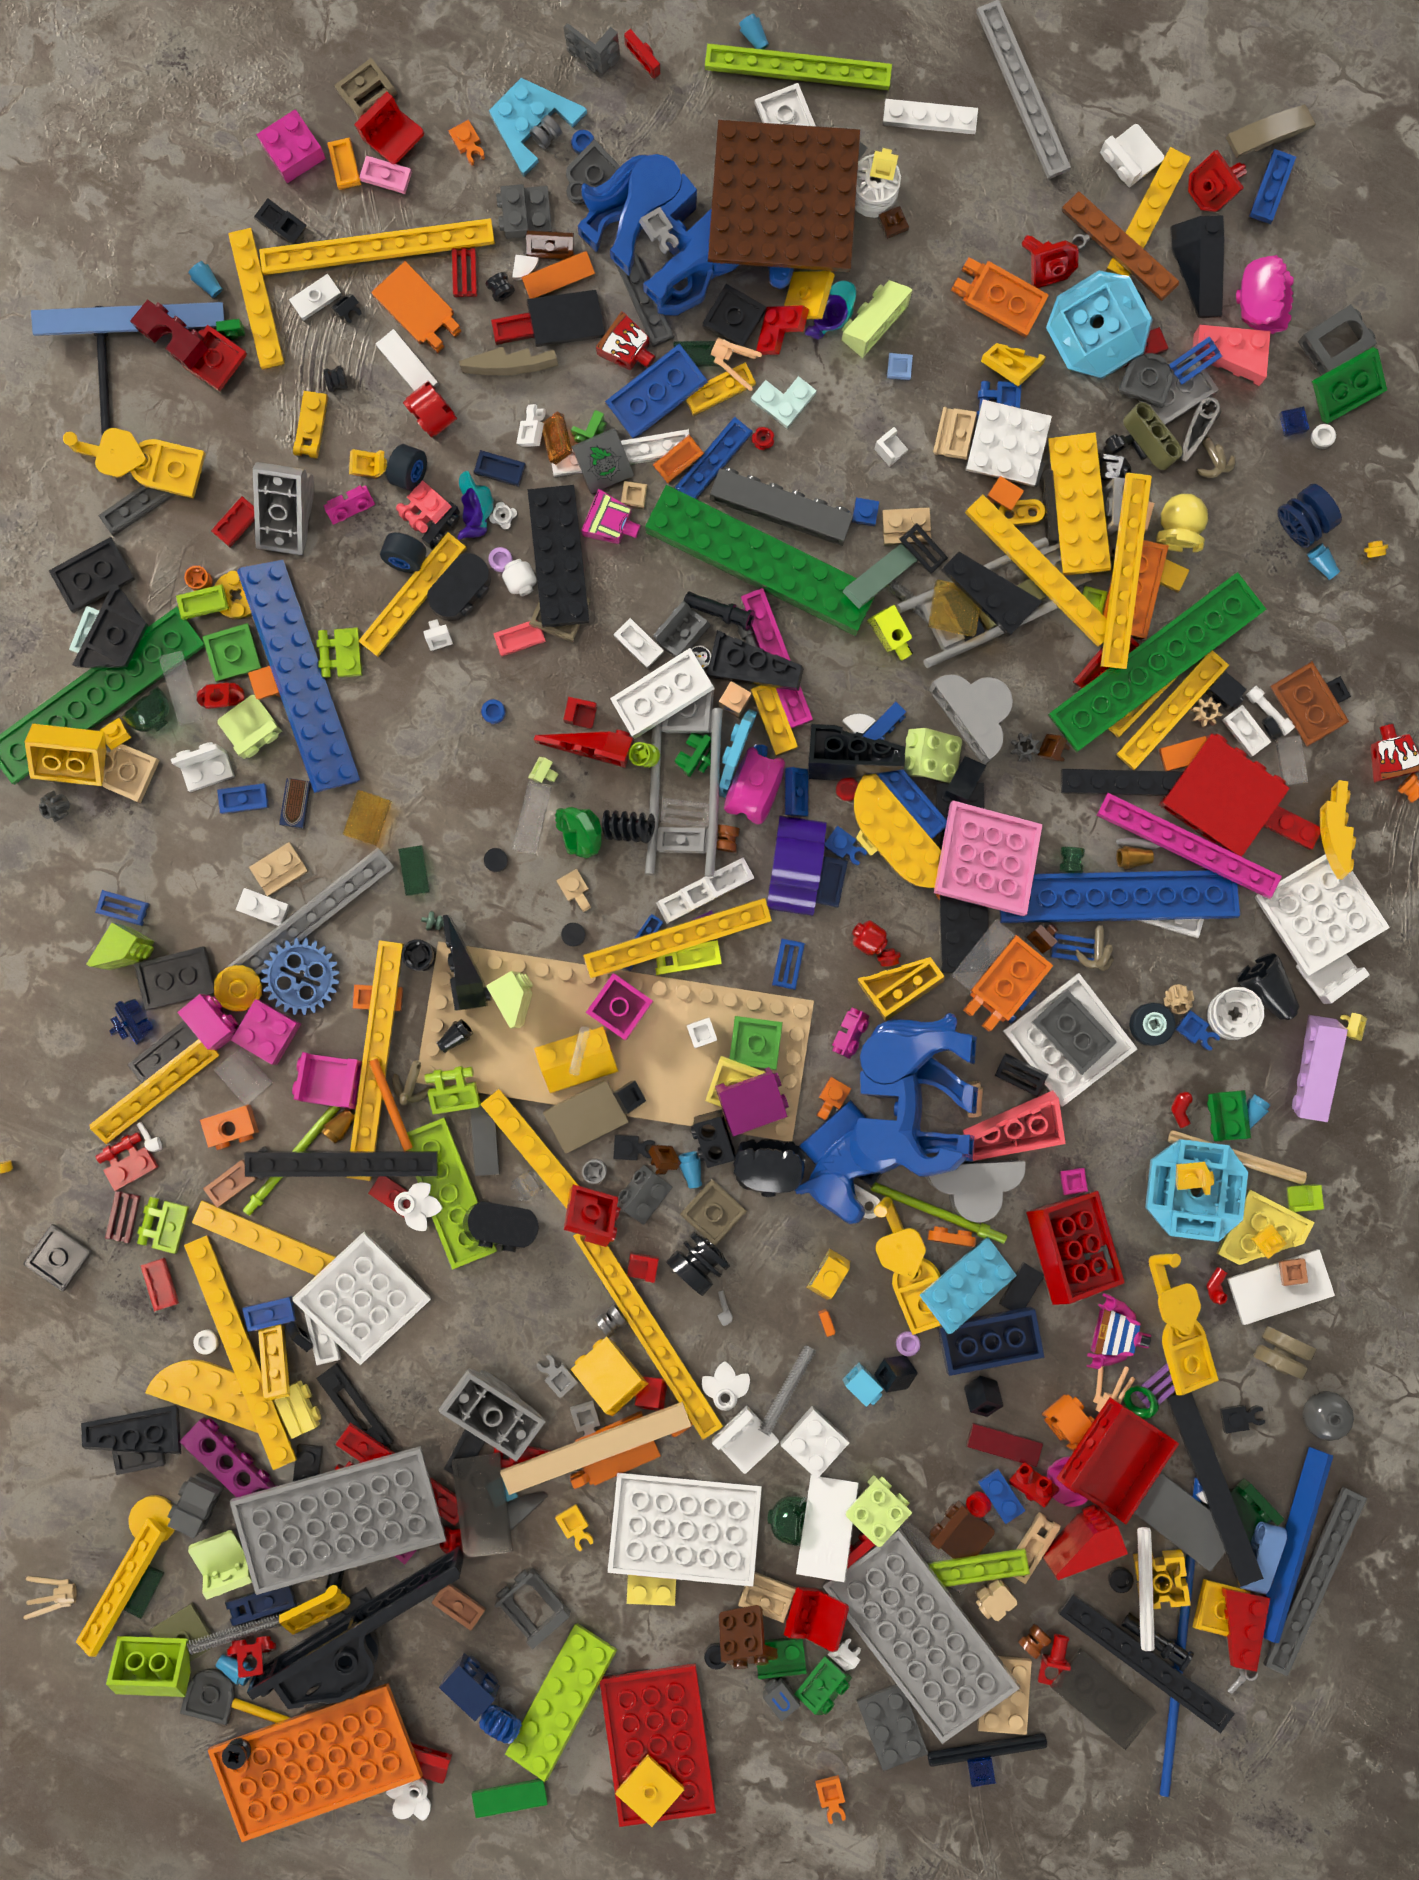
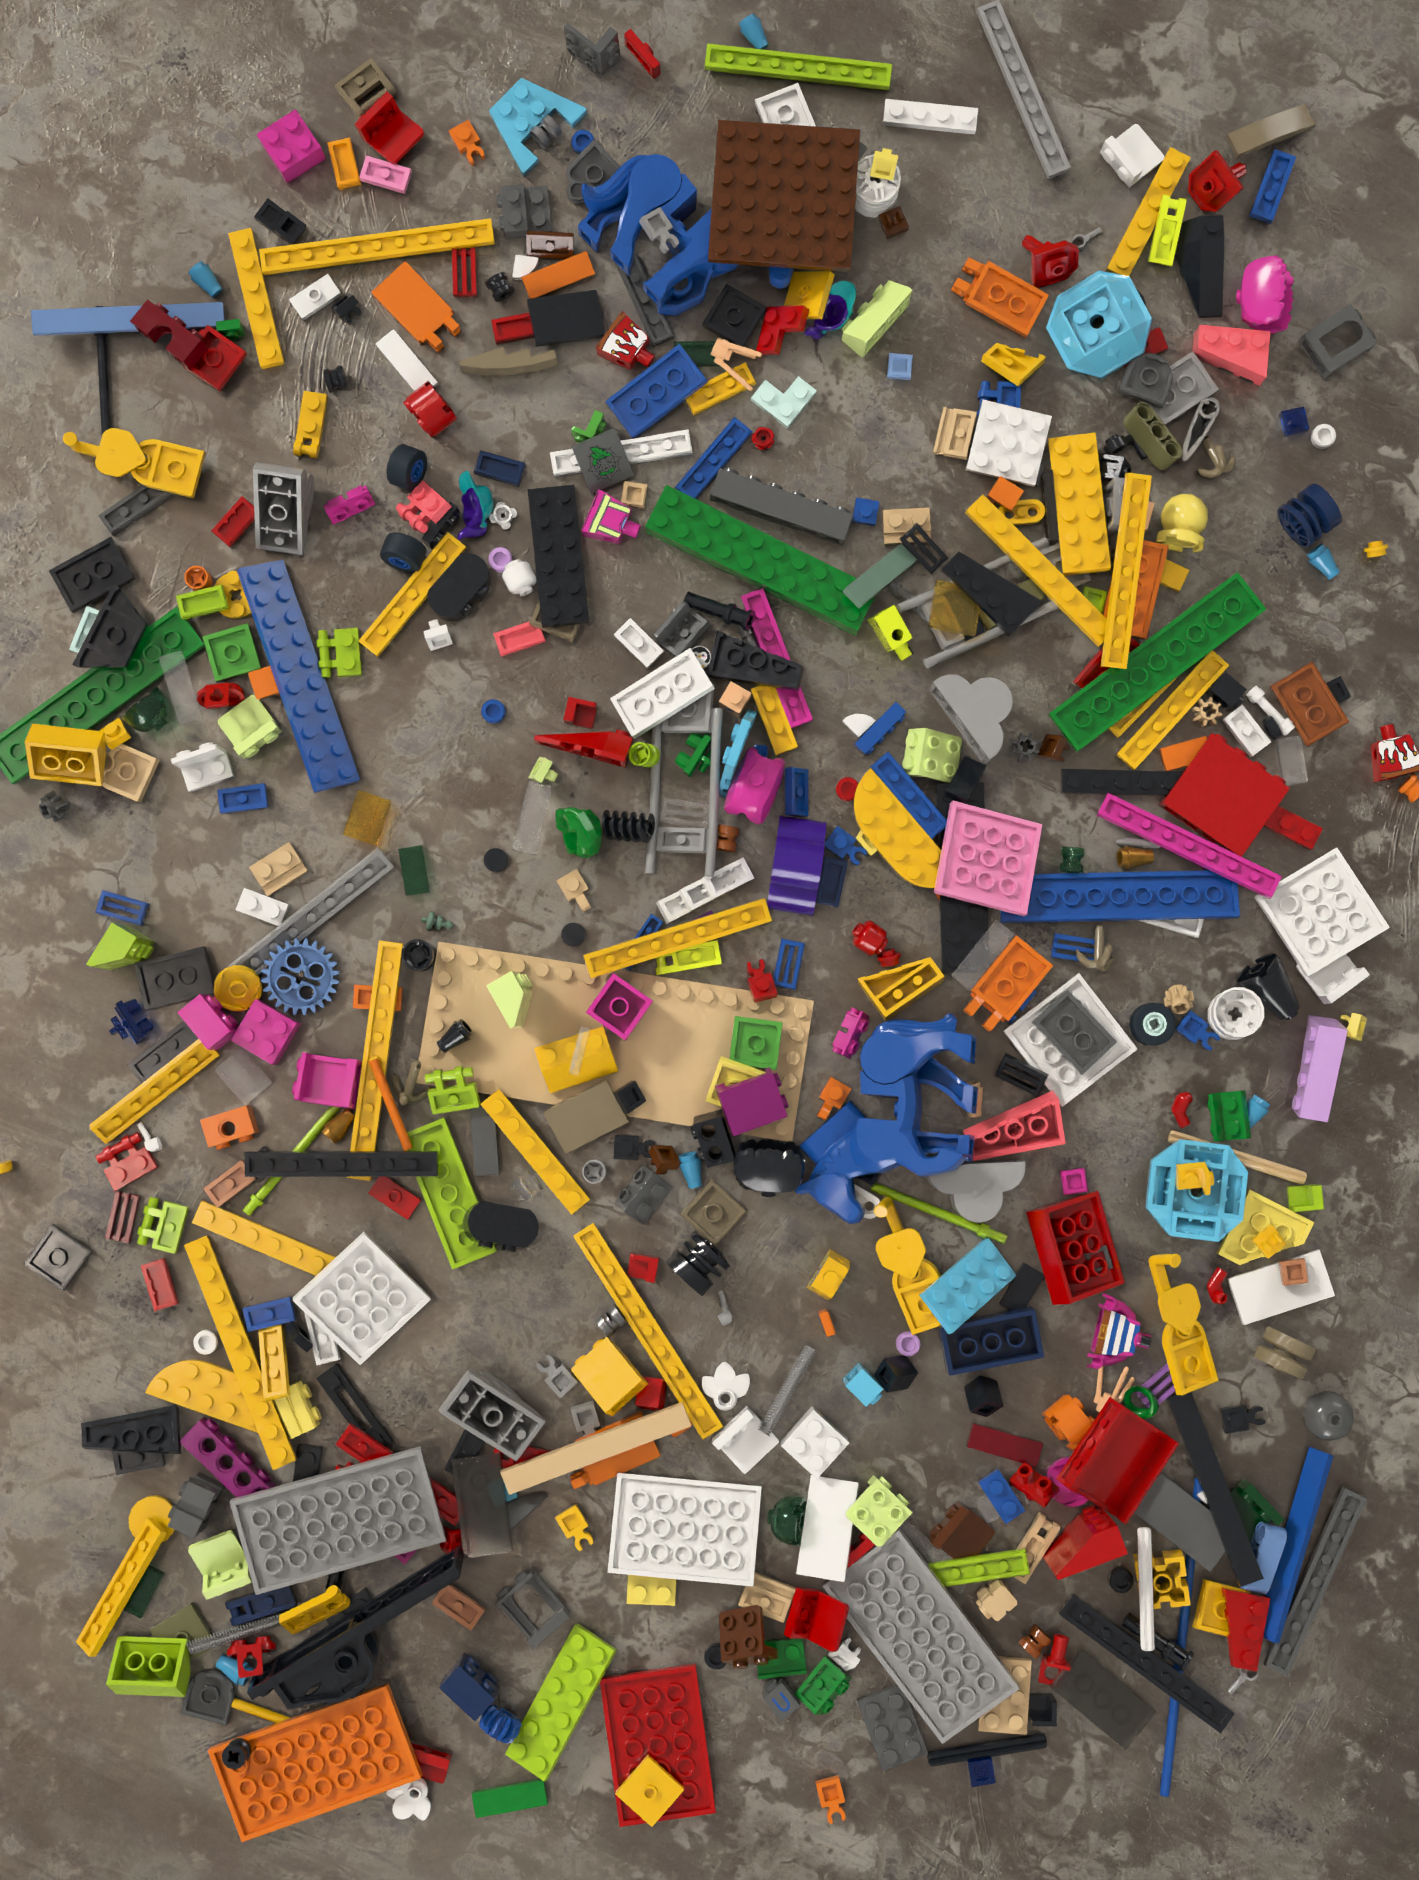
tan plant [24,1576,77,1620] -> none
tile [279,778,311,829] -> none
yellow bracket [349,449,387,479] -> none
white plate [394,1182,442,1231] -> none
black wedge [443,915,492,1011] -> none
white plate [516,404,546,447] -> none
clear orange plate [542,411,573,465] -> none
red plate [564,1184,620,1247] -> none
orange tile [653,434,704,483] -> none
white panel [687,1018,717,1048] -> none
black wedge [808,724,905,780] -> none
white panel [875,427,908,467] -> none
orange plate [928,1226,976,1247] -> none
red tile [966,1491,991,1518] -> none
reddish brown tile [1026,923,1058,954] -> none
dark orange plate [1062,191,1179,301] -> none
blue tile [1169,336,1223,385] -> none
green plate [1312,347,1387,424] -> none
yellow slope [1320,780,1356,880] -> none
none -> red plate [746,959,778,1003]
none -> black panel [1028,1693,1057,1727]
none -> neon yellow plate [1148,195,1186,266]

